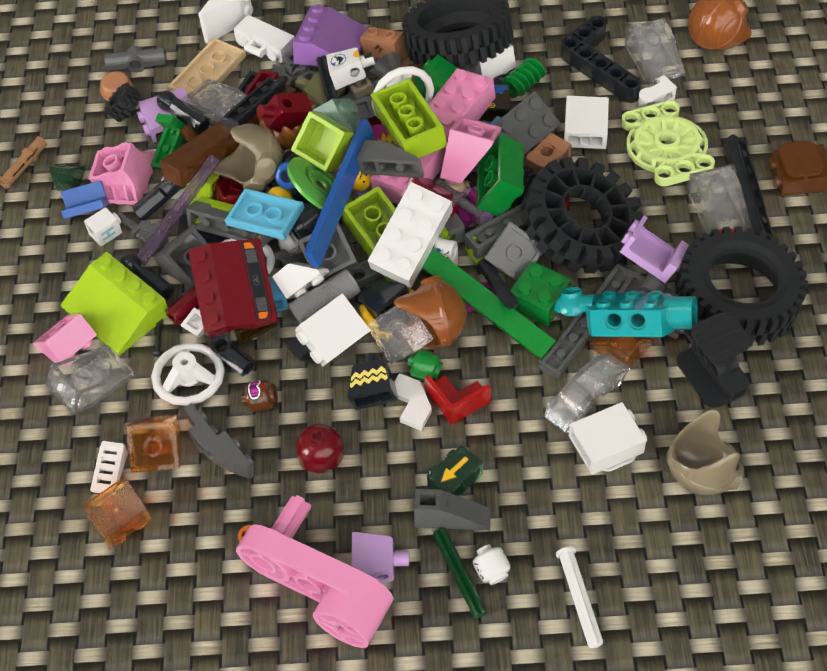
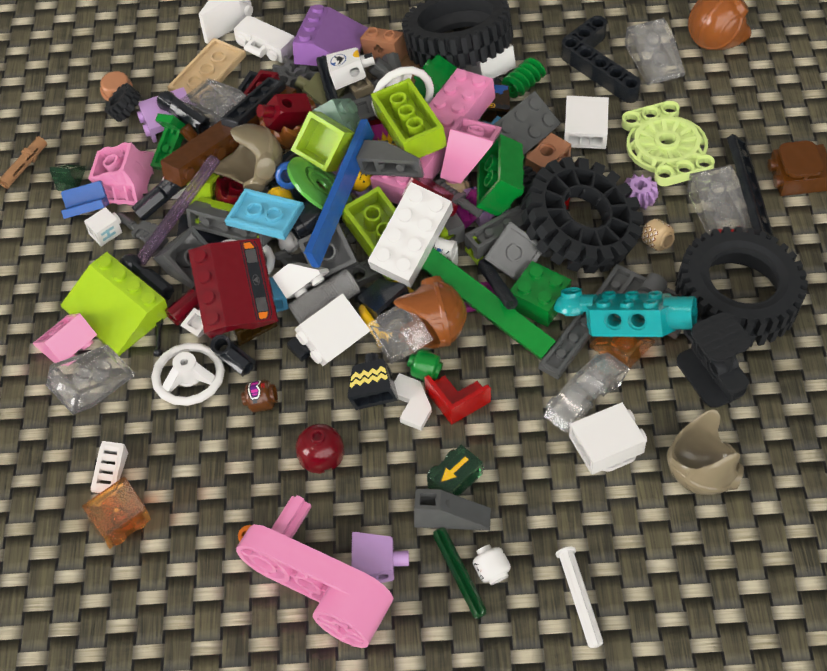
dark grey piece [104,46,167,73] -> none
clear orange slope [125,415,181,473] -> none
dark grey slope [184,403,254,479] -> none
lavender panel [620,215,689,283] -> none
white leg [638,75,677,108] -> none
none -> lavender gear [625,174,658,210]
none -> tan head [641,219,675,251]

